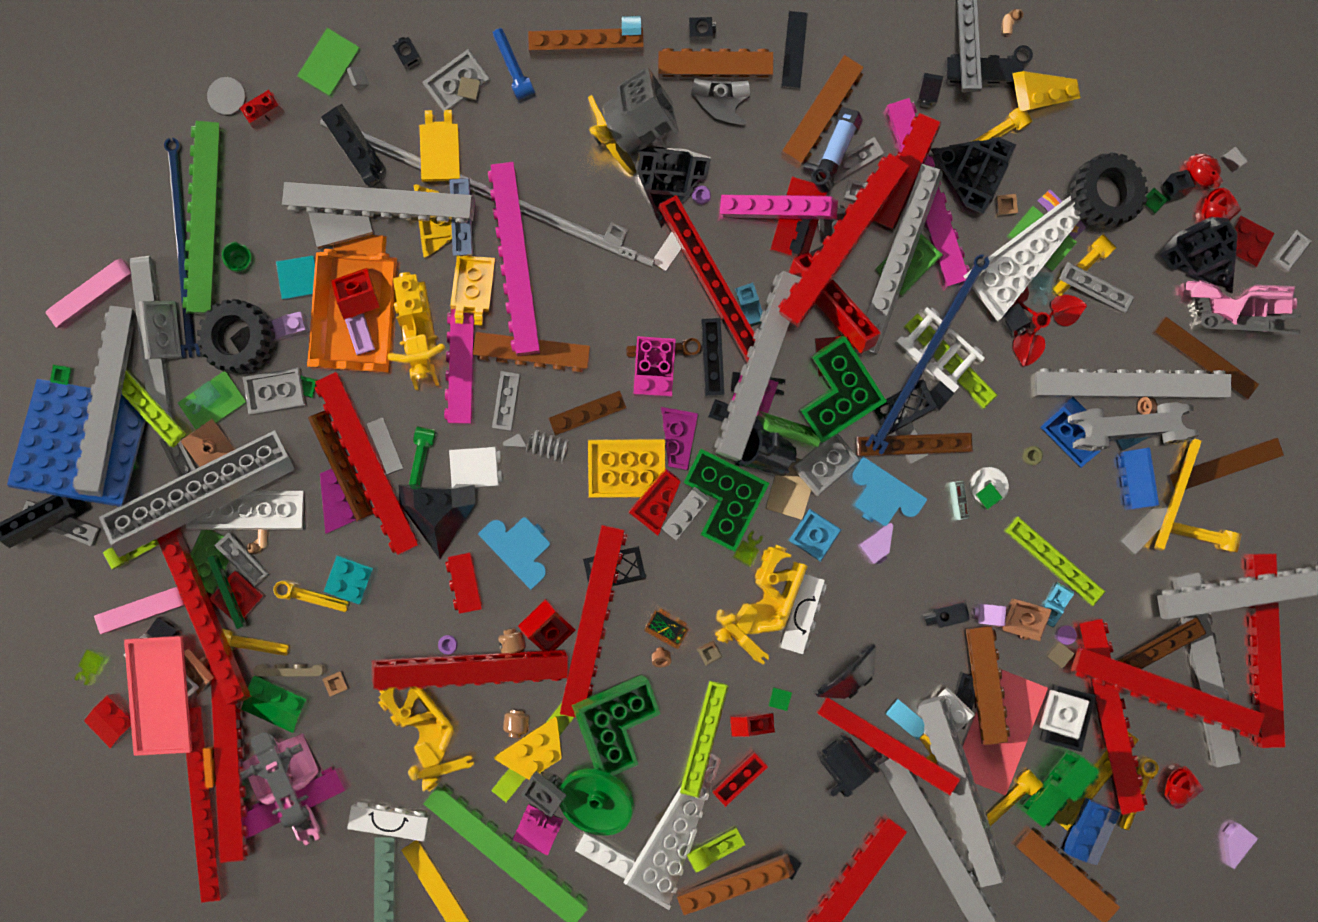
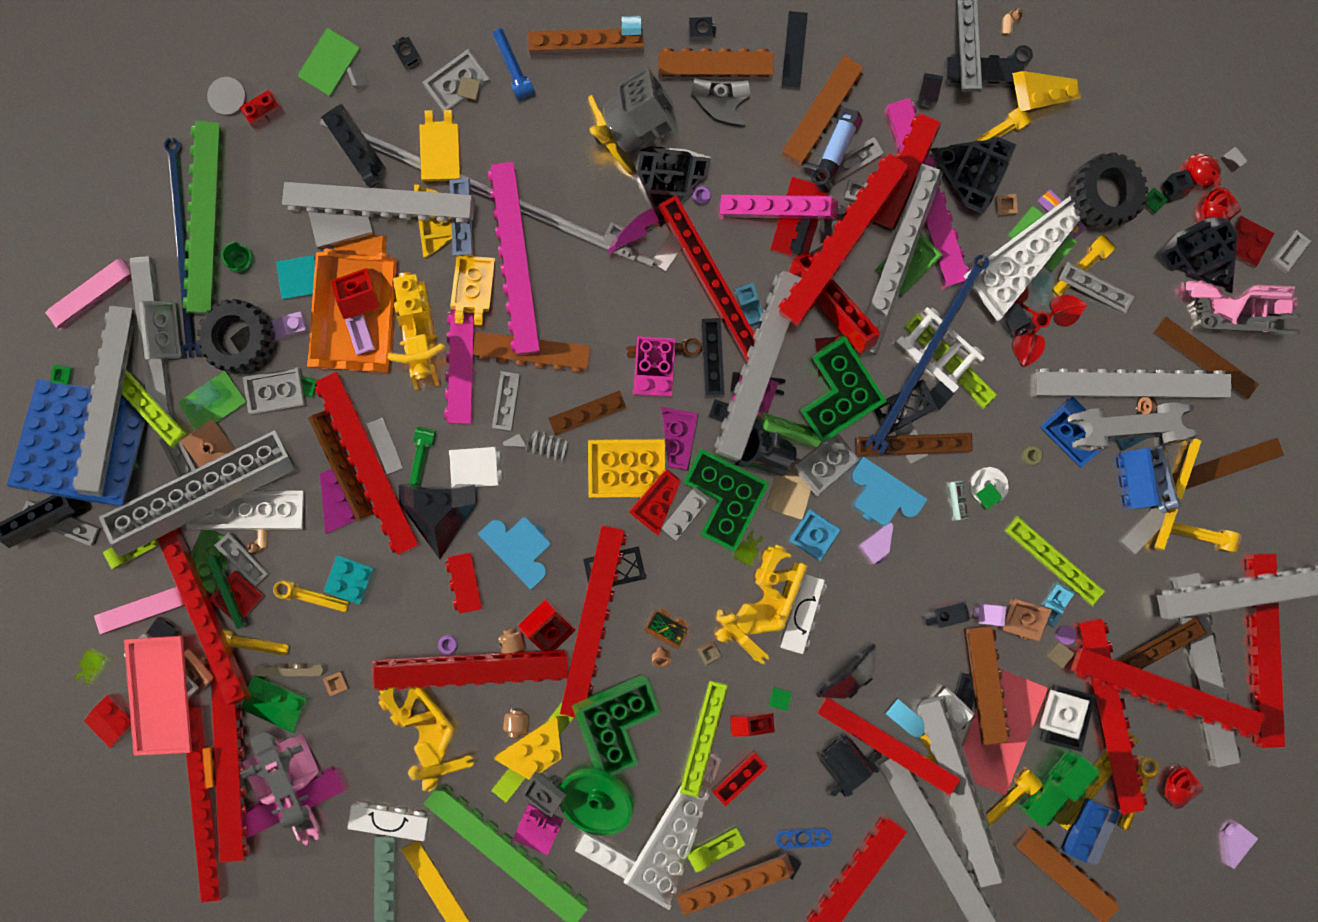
none -> magenta slope [608,208,659,254]
none -> blue beam [776,828,832,849]
none -> sand blue plate [1151,445,1182,514]

